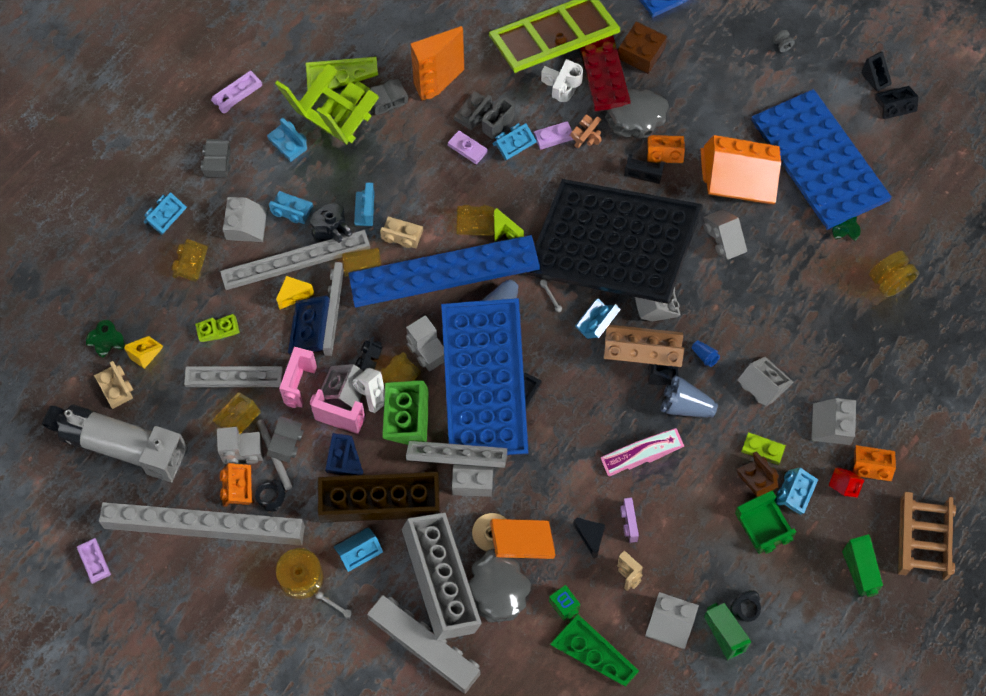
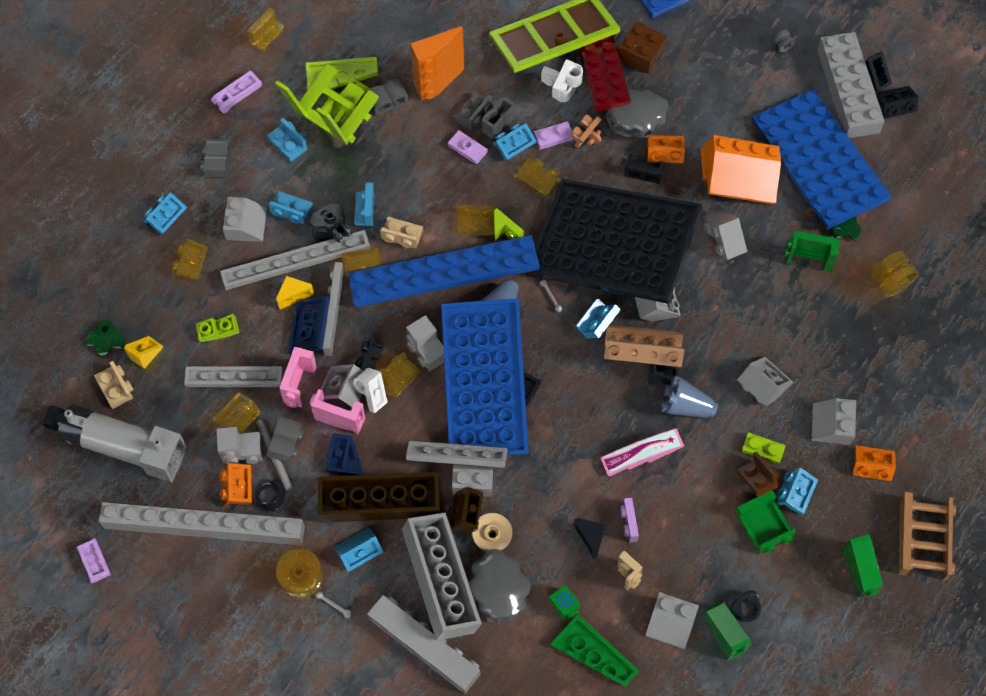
bright green slope [383,381,429,445] -> none
orange tile [490,519,556,559] -> none
blue cone [691,340,720,367] -> none
red panel [829,468,865,498] -> none
none -> clear yellow bracket [247,7,285,51]
none -> dark brown brick [450,487,483,535]
none -> clear yellow bracket [516,158,561,197]
none -> green panel [784,231,840,272]
none -> light grey brick [817,32,885,138]

